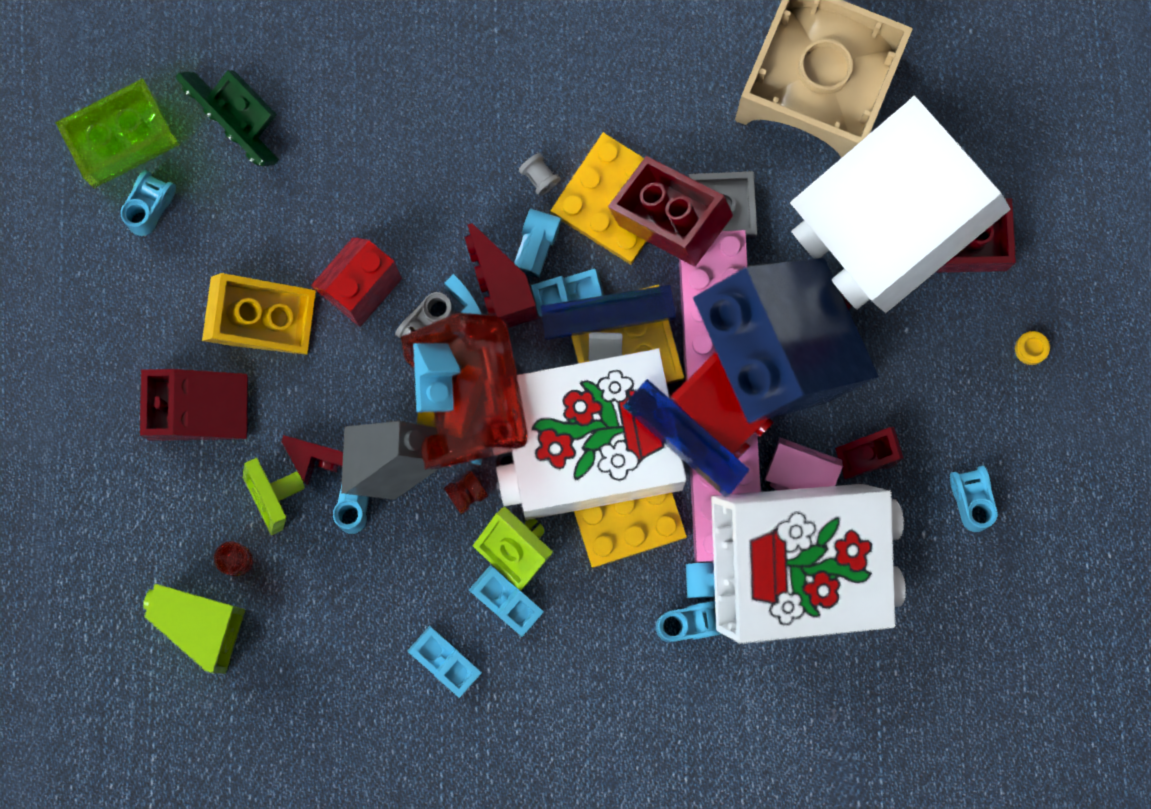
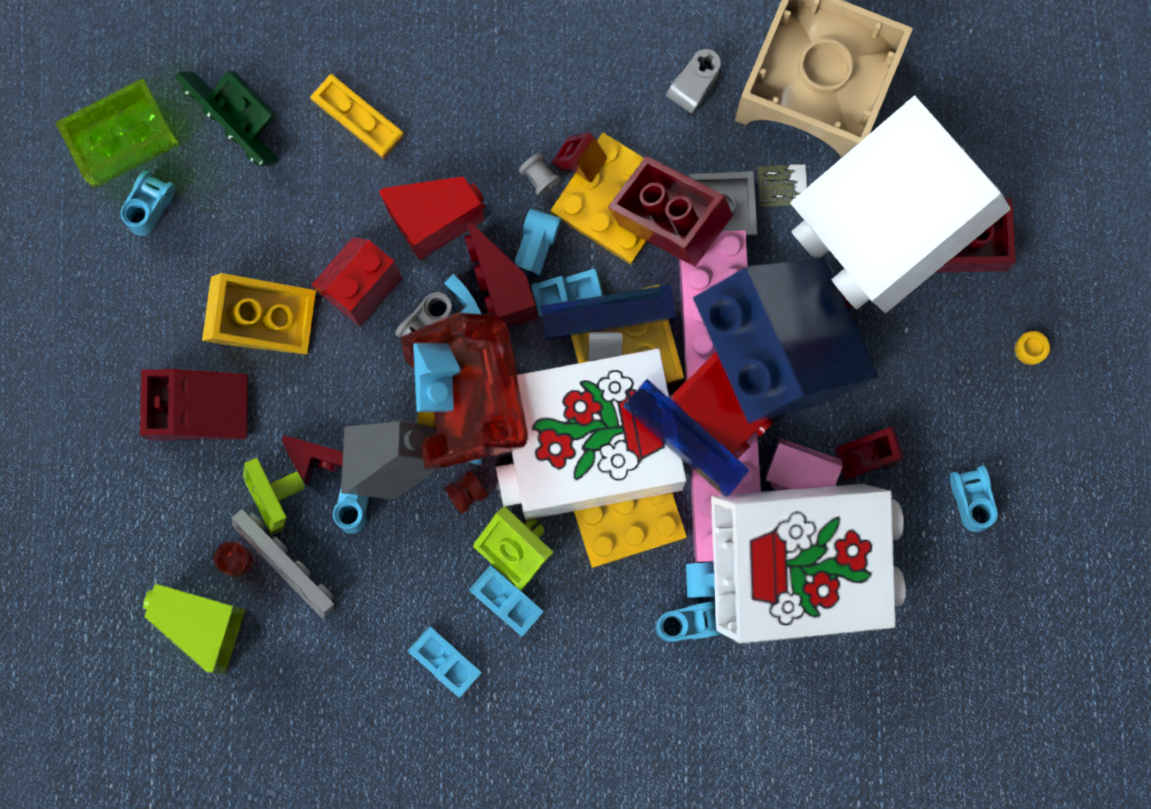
none -> light grey plate [232,509,334,620]
none -> yellow tile [310,74,405,159]
none -> red slope [379,176,486,261]
none -> dark red slope [550,132,607,183]
none -> light grey piece [666,49,720,114]
none -> sticker [758,164,807,206]

